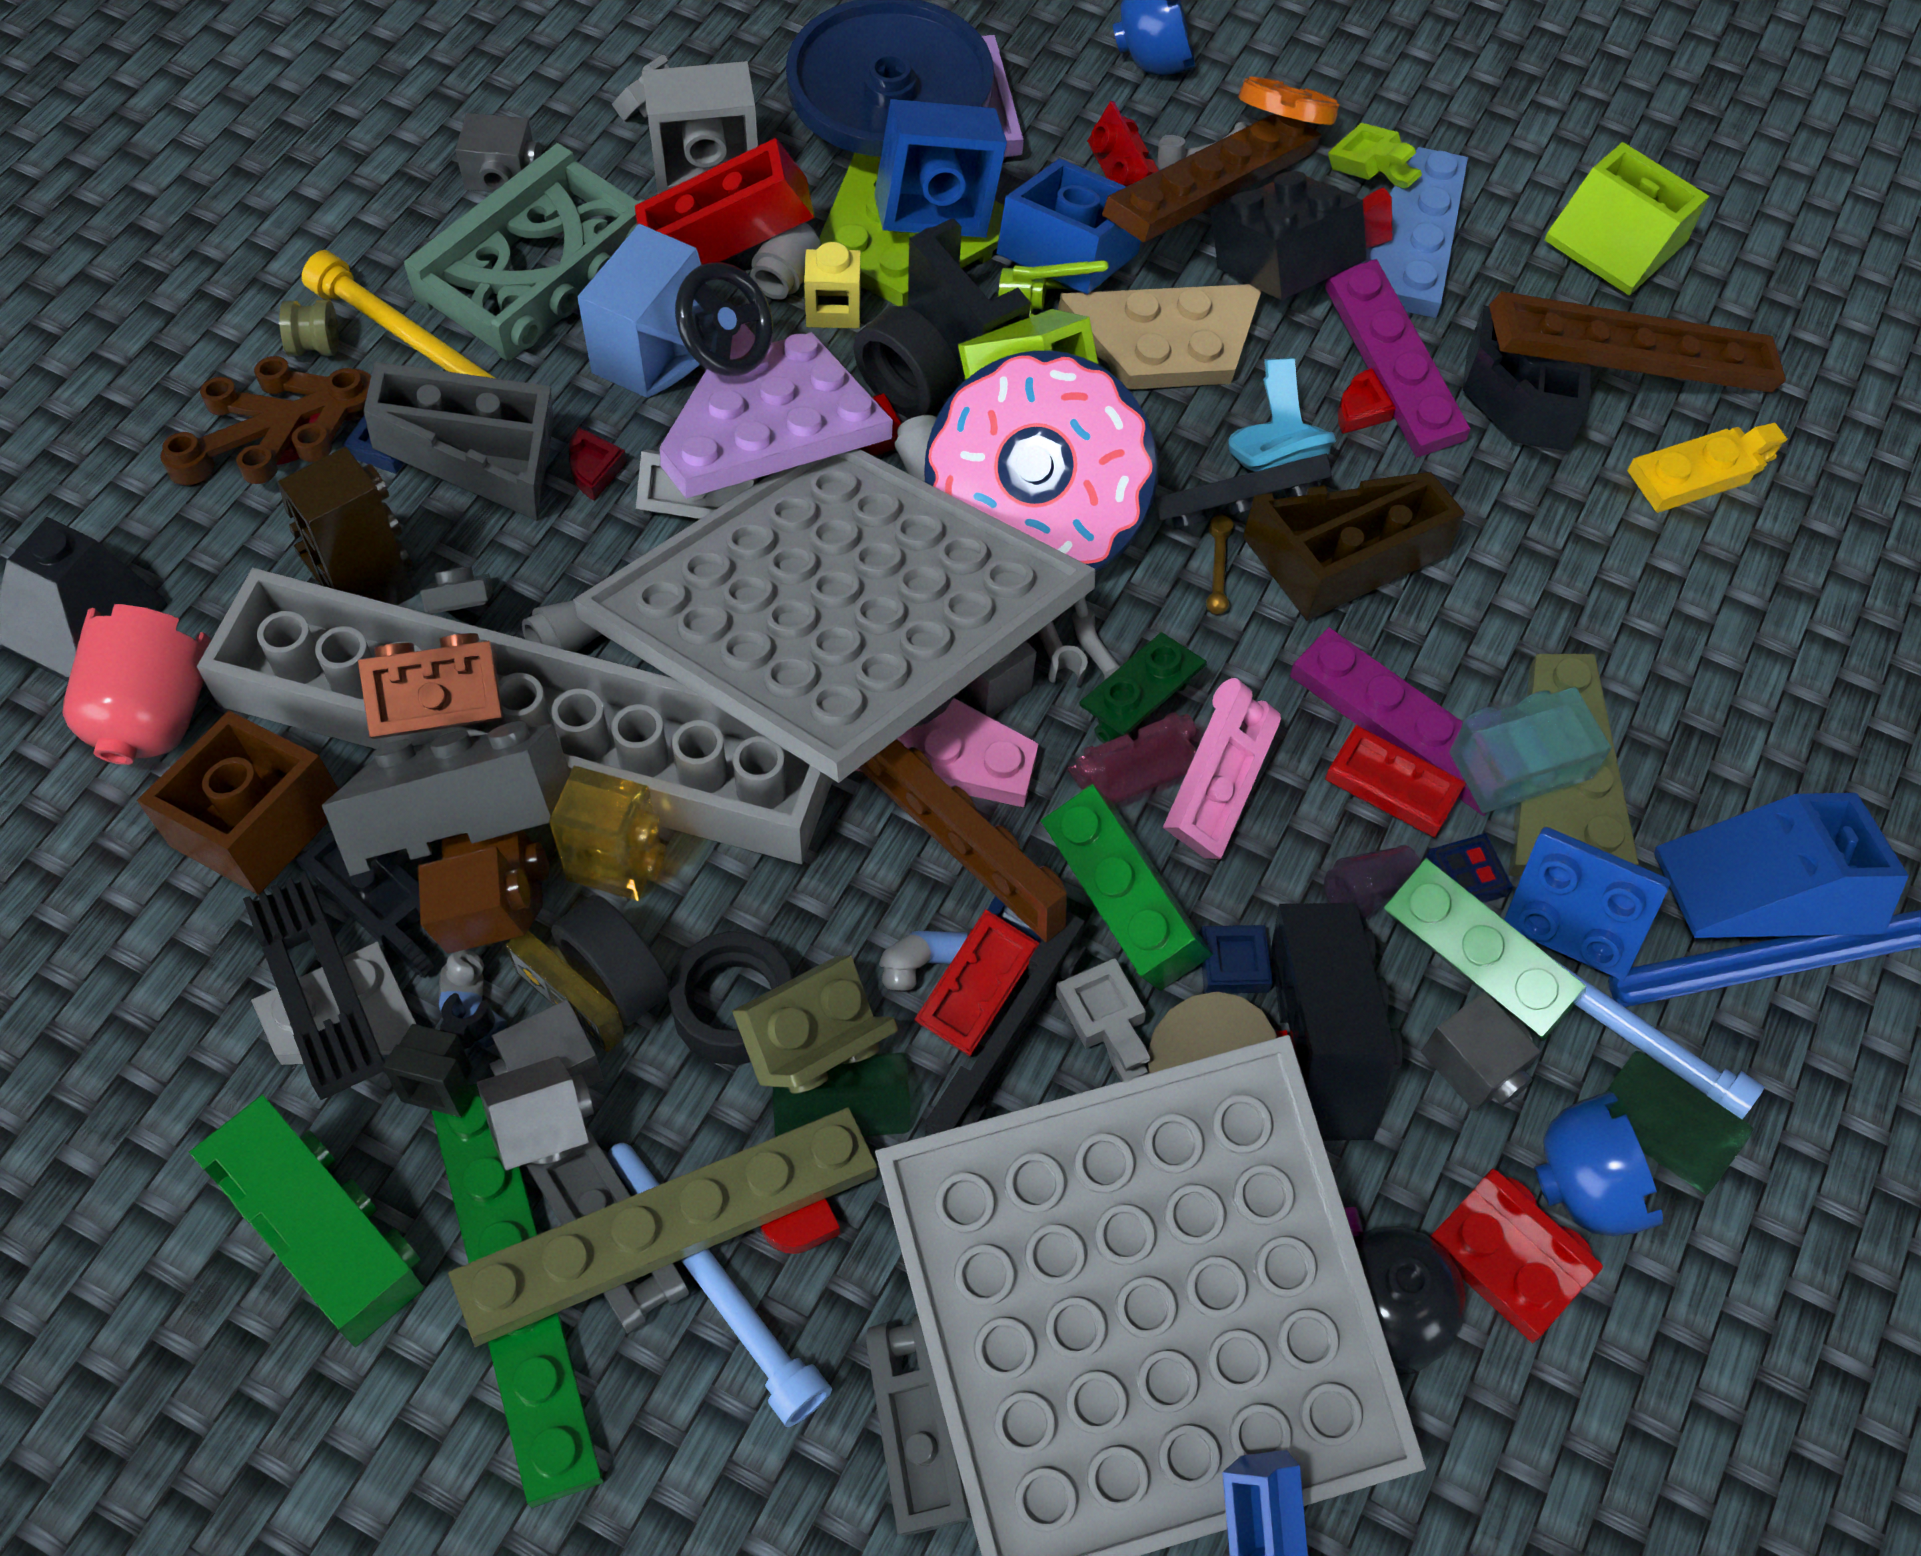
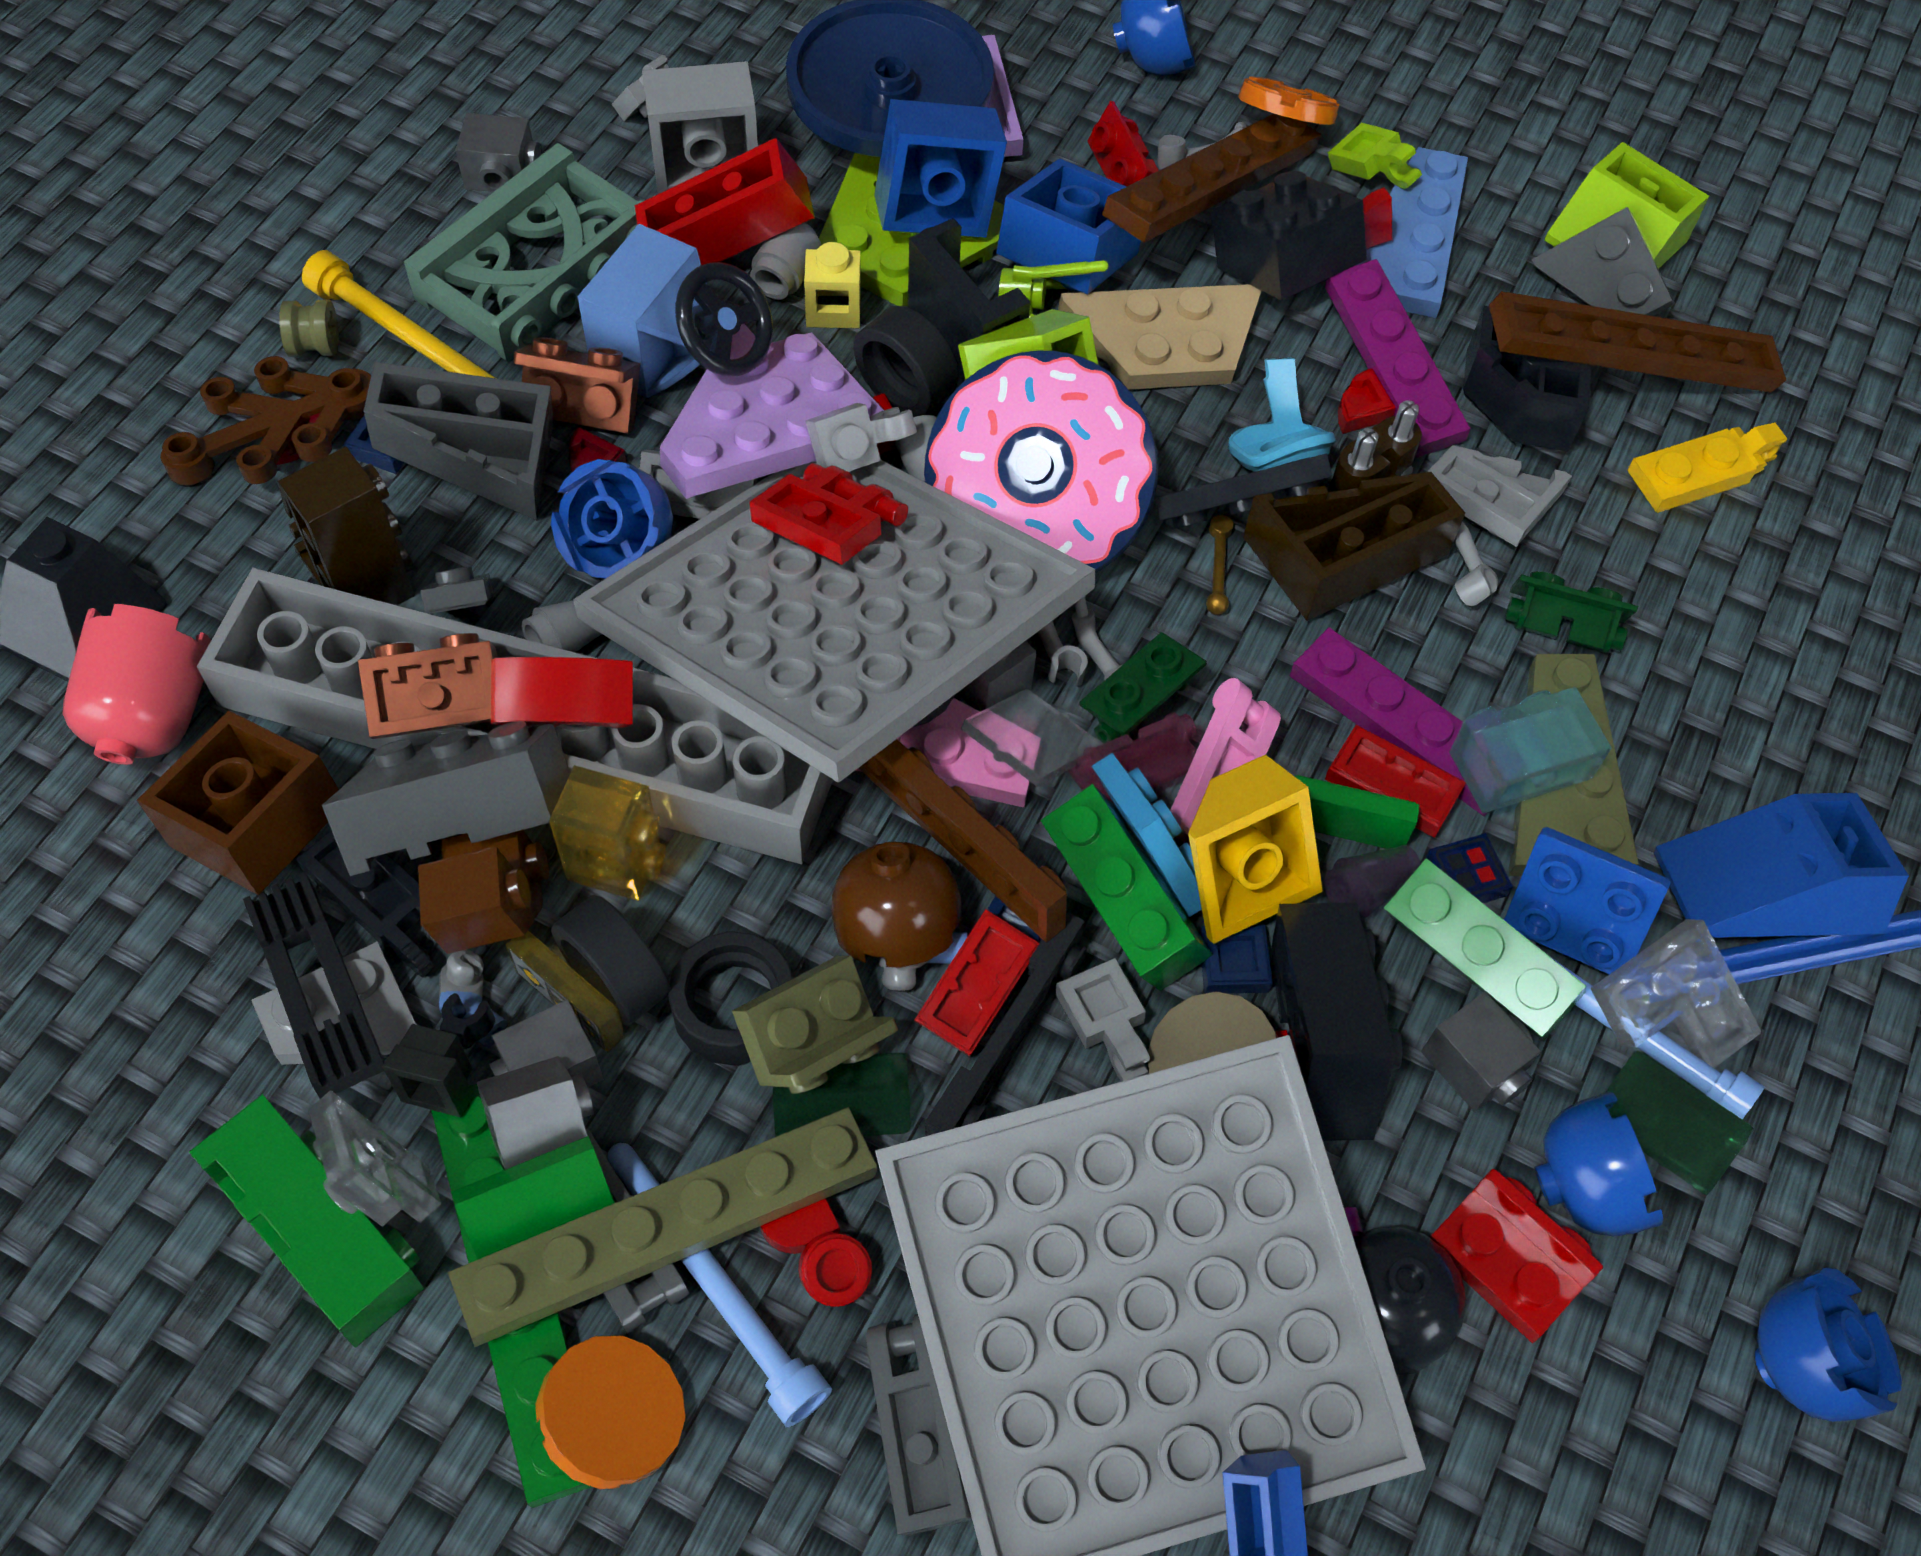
none -> clear plate [309,1090,441,1227]
none -> green tile [451,1136,614,1260]
none -> red slope [491,657,633,728]
none -> copper bracket [514,337,640,433]
none -> orange tile [535,1336,686,1489]
none -> blue cylinder [551,459,674,579]
none -> red plate [749,463,908,565]
none -> red tile [798,1232,872,1307]
none -> light grey plate [805,403,917,472]
none -> reddish brown cylinder [831,842,963,968]
none -> clear piece [961,689,1103,787]
none -> dark azure plate [1091,752,1202,917]
none -> yellow slope [1188,754,1323,944]
none -> green tile [1295,775,1420,852]
none -> dark brown piece [1328,400,1422,492]
none -> light grey wing [1427,445,1572,547]
none -> light grey piece [1454,522,1498,606]
none -> dark green hinge [1505,571,1638,653]
none -> dark grey wing [1532,207,1675,316]
none -> clear plate [1590,919,1762,1068]
none -> blue cylinder [1755,1268,1902,1422]

